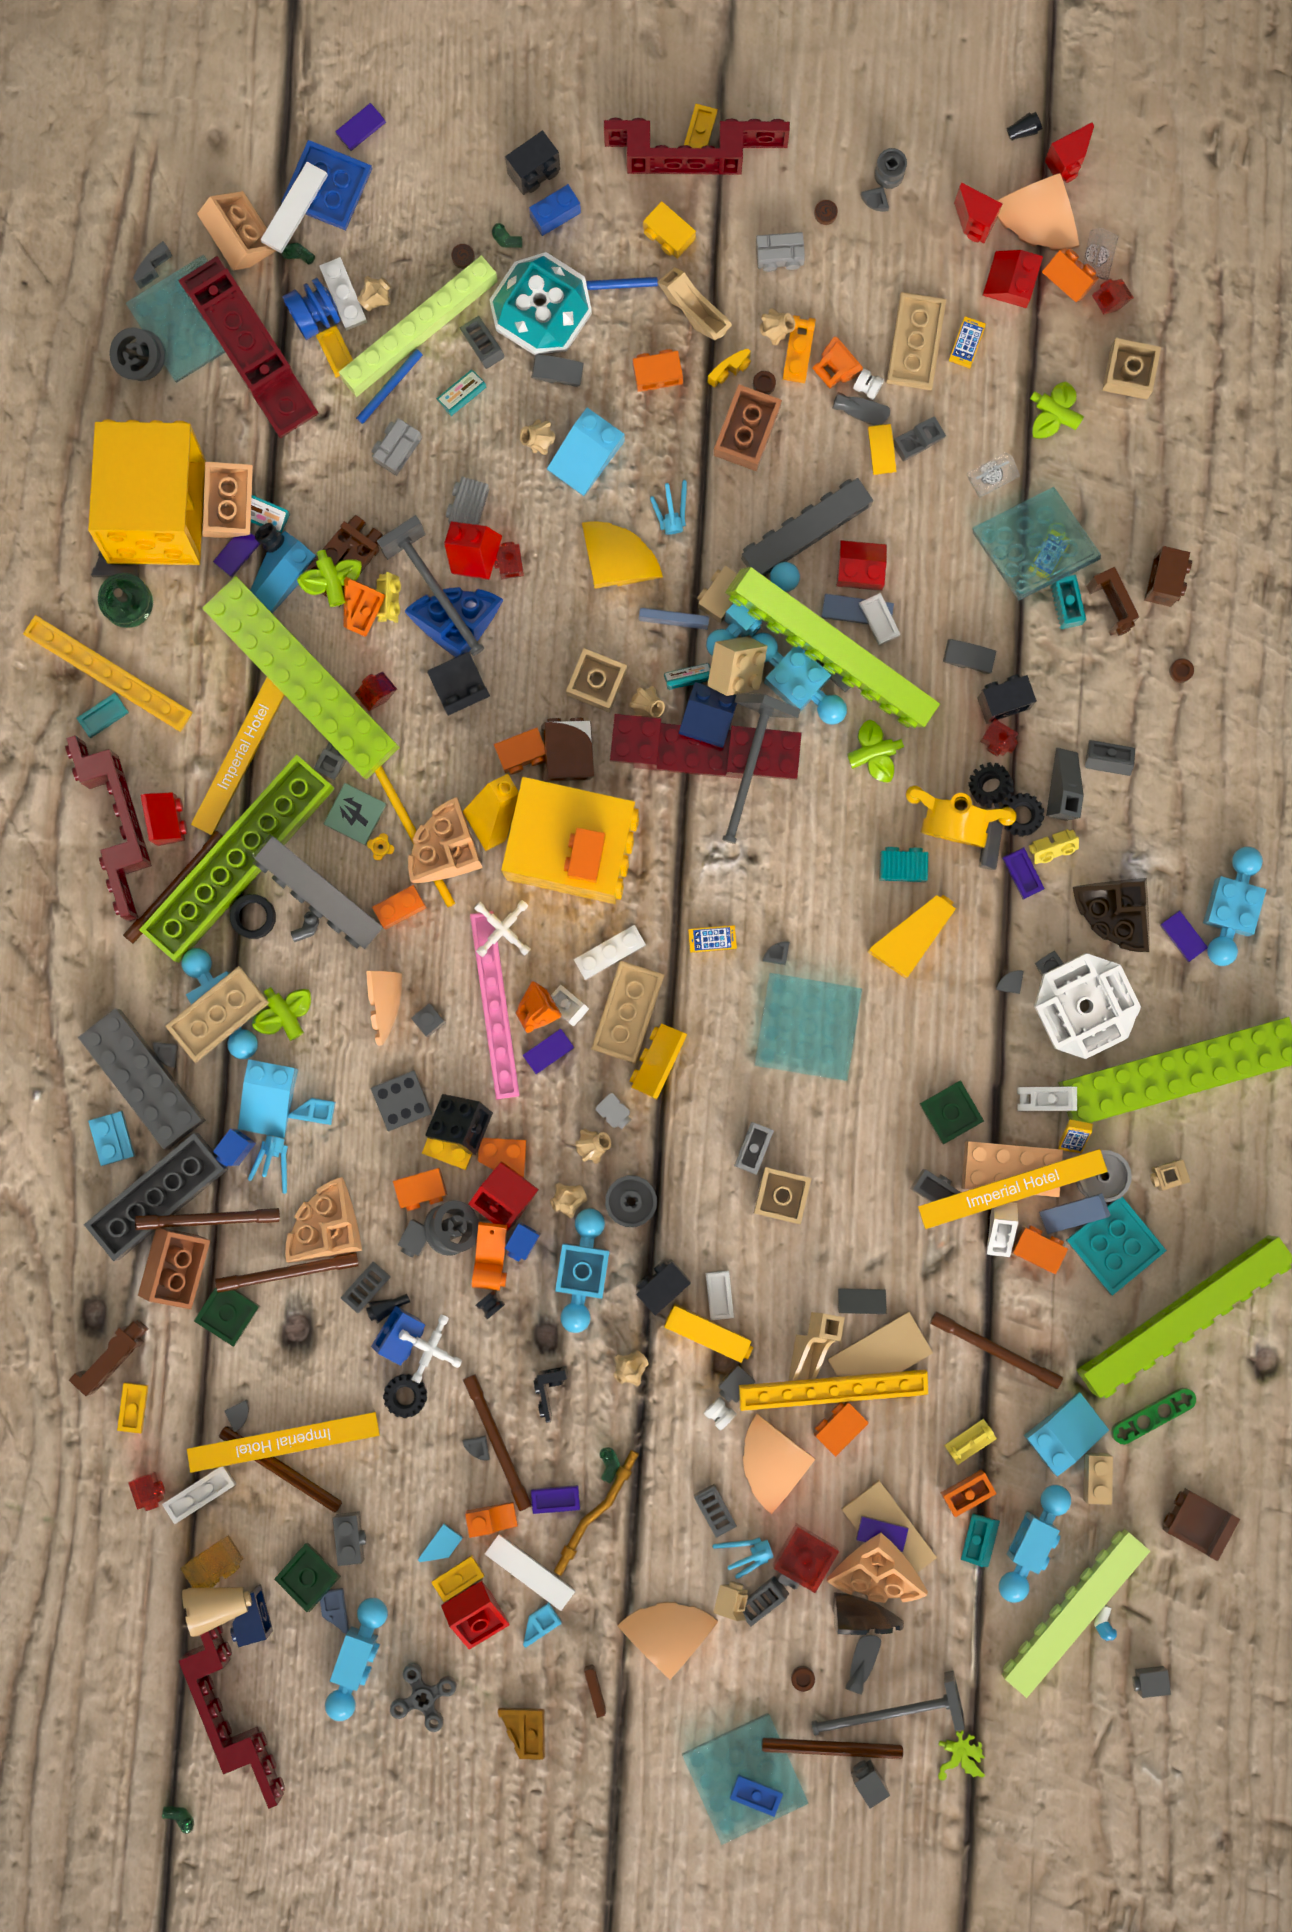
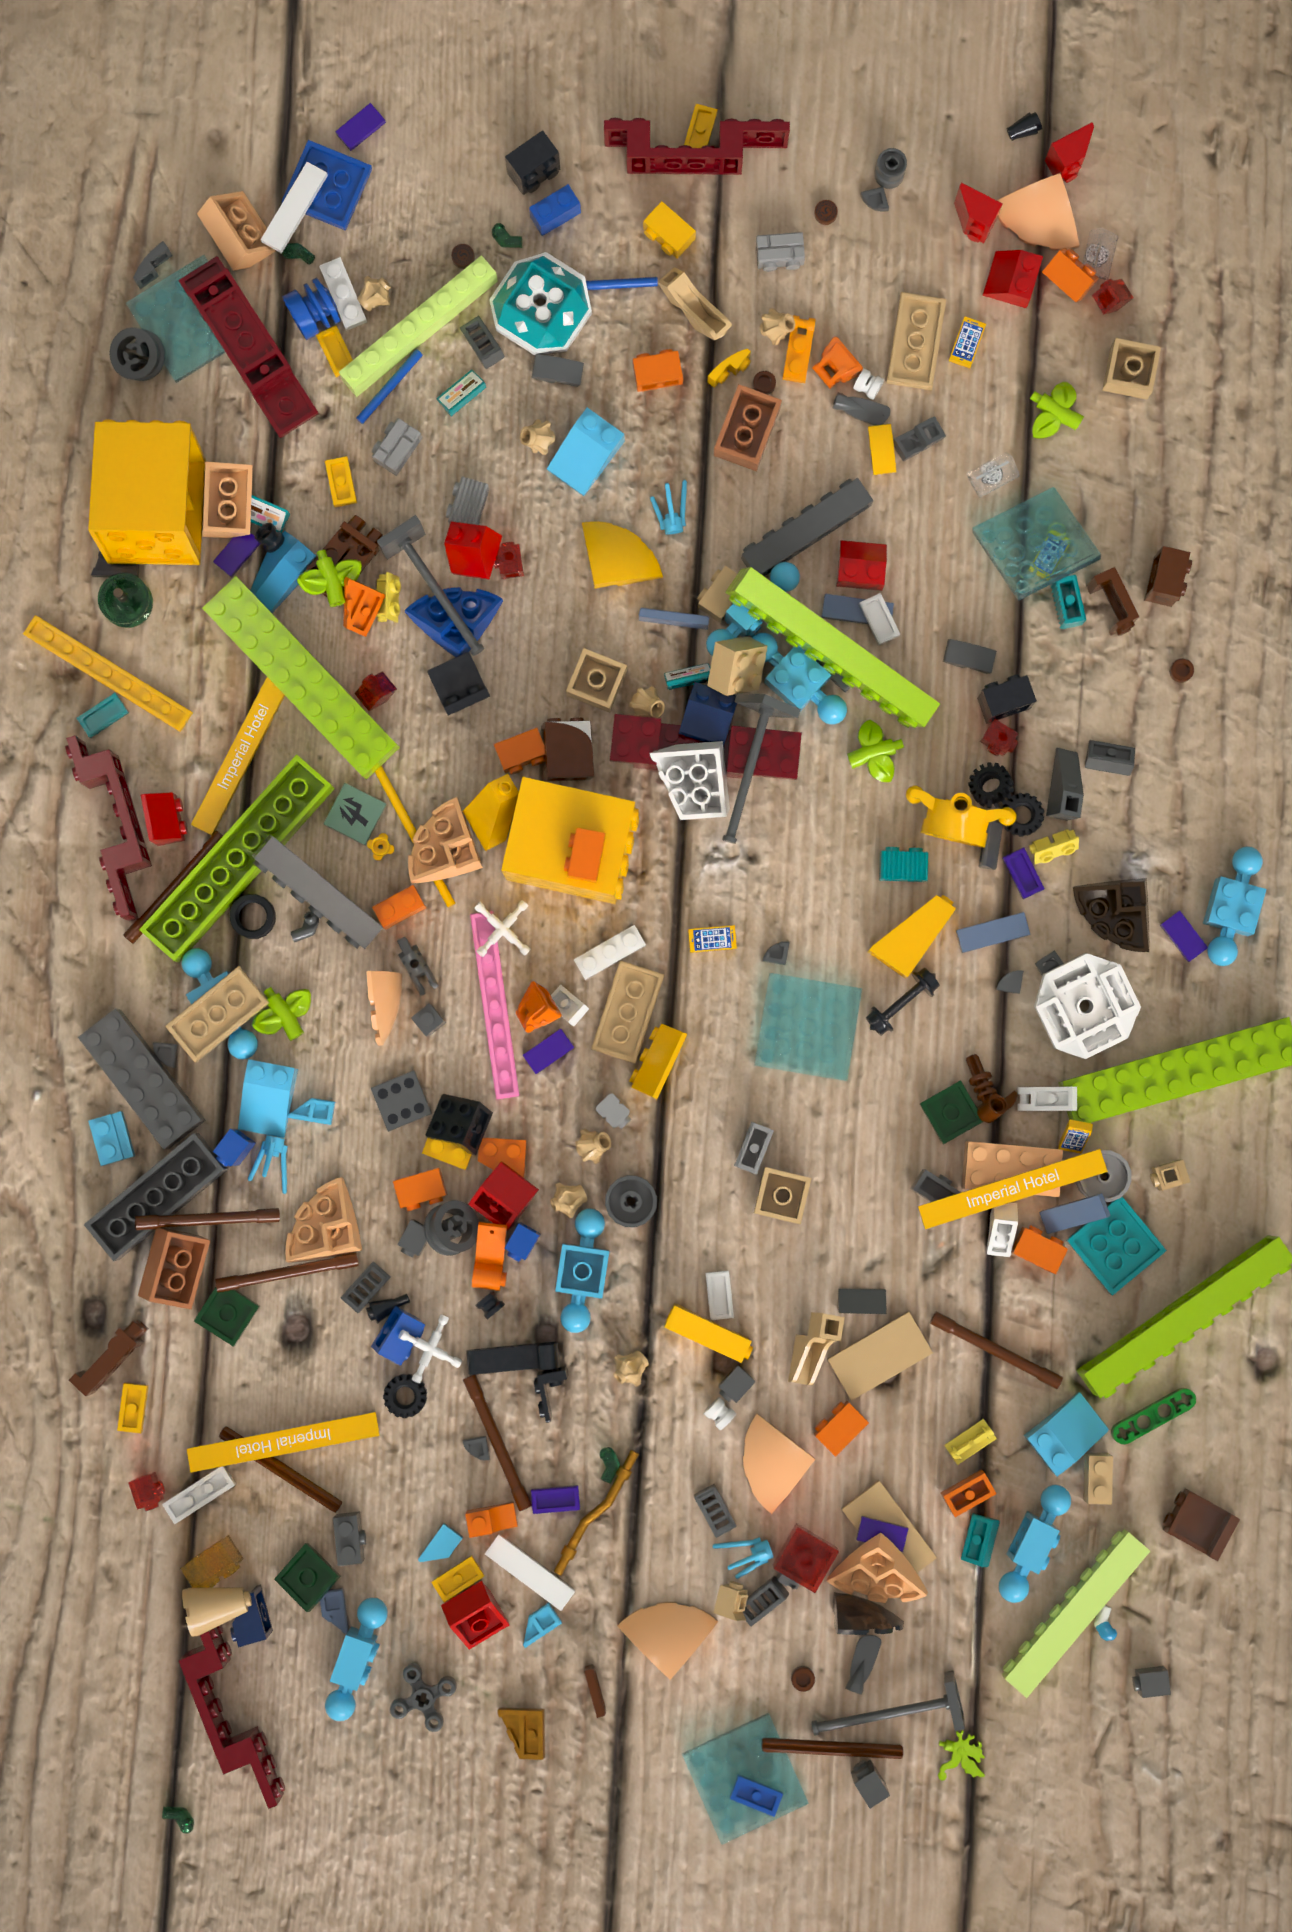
dark grey tile [225,1400,249,1432] -> none
dark grey slope [314,742,347,780] -> none
black brick [636,1259,691,1316] -> none
yellow tile [739,1370,928,1411] -> none
none -> yellow plate [325,456,357,508]
none -> dark grey hinge [397,937,439,996]
none -> black beam [466,1342,560,1375]
none -> white wedge [649,741,730,820]
none -> black piece [866,967,940,1036]
none -> sand blue tile [956,912,1031,953]
none -> reddish brown piece [966,1054,1018,1123]

